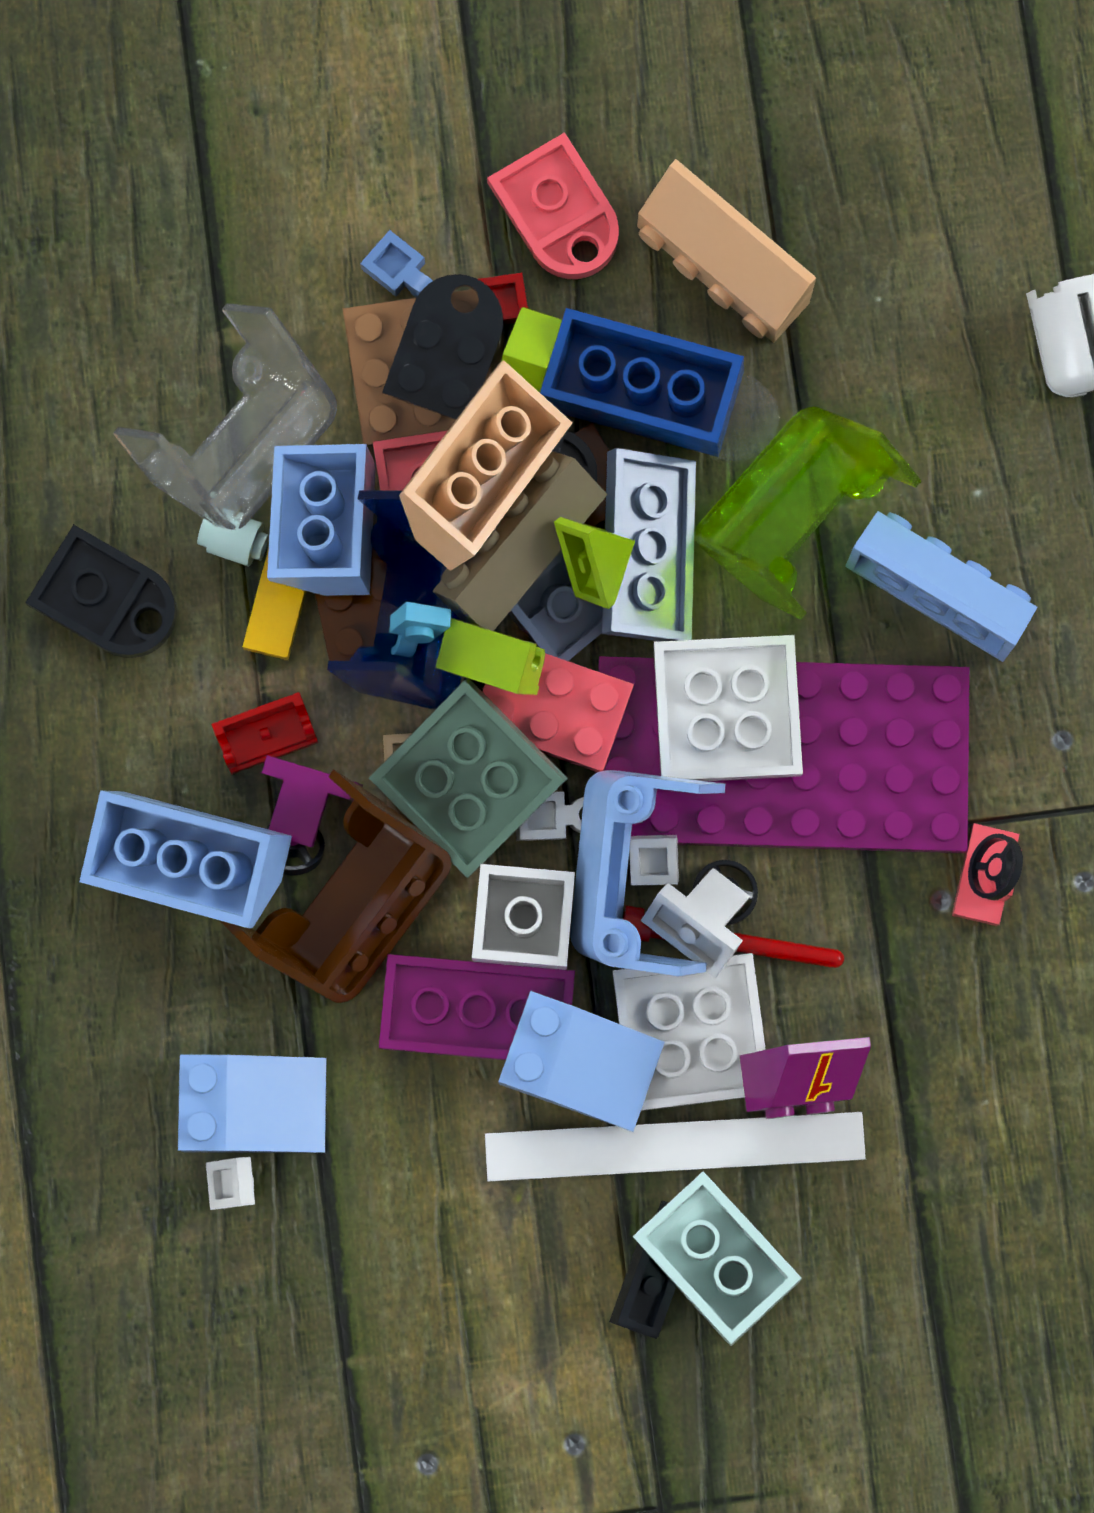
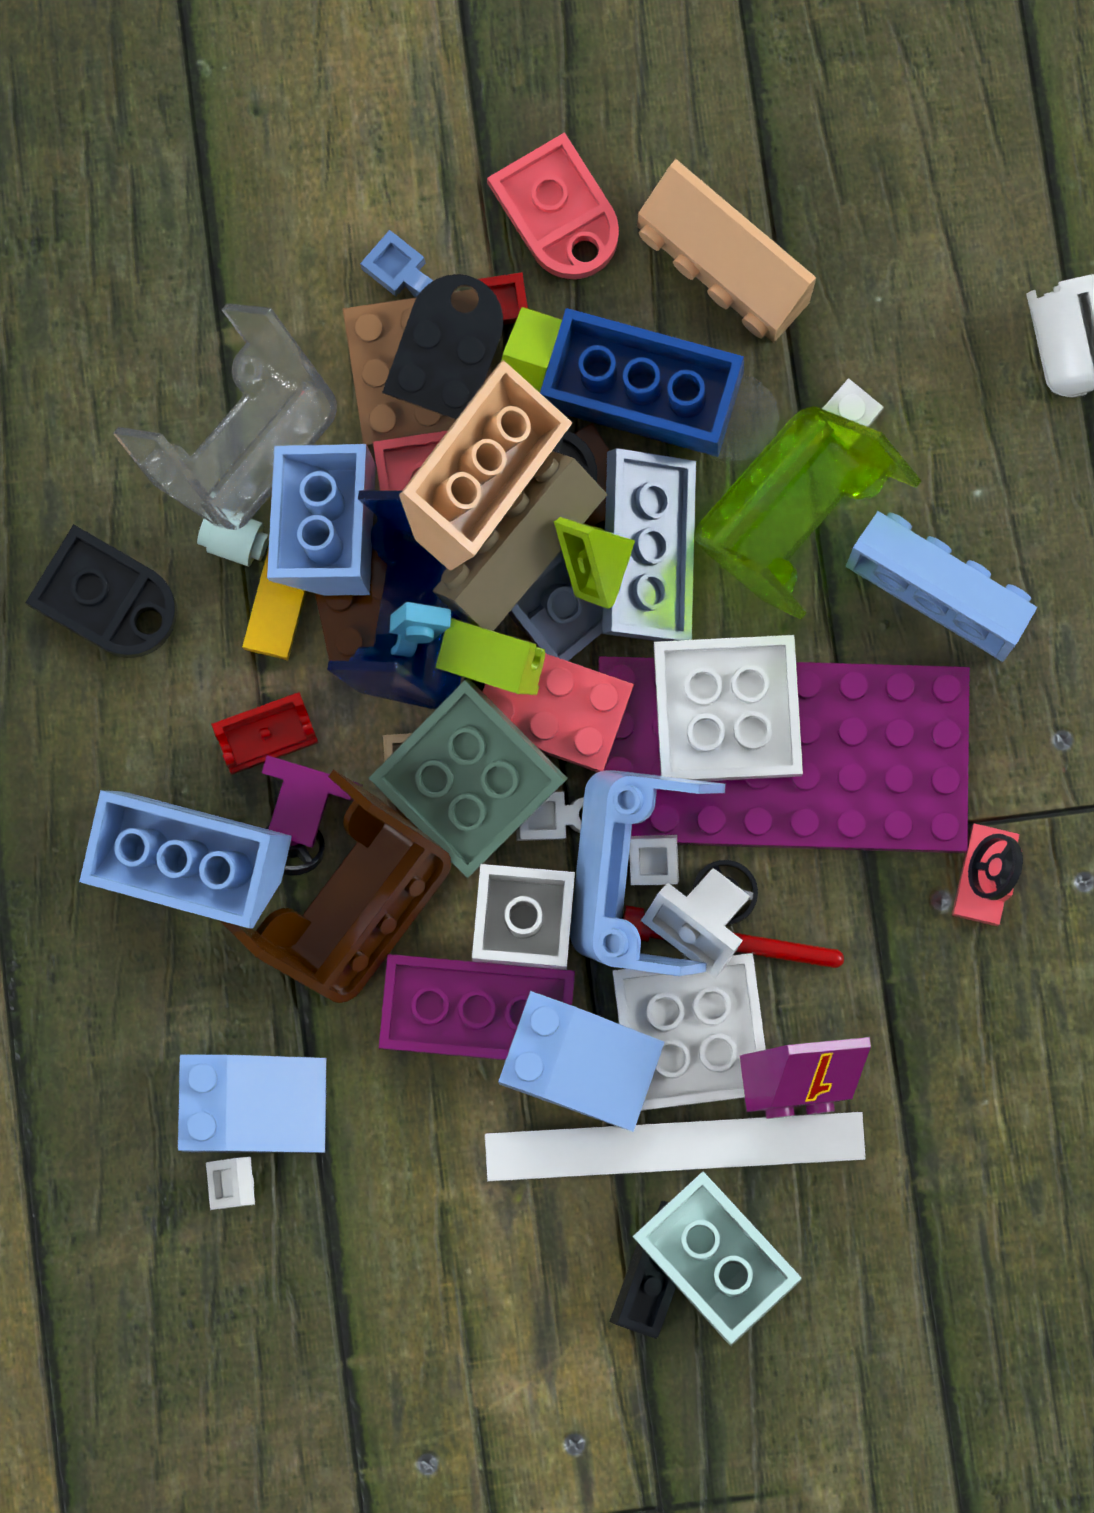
none -> white plate [818,378,884,445]

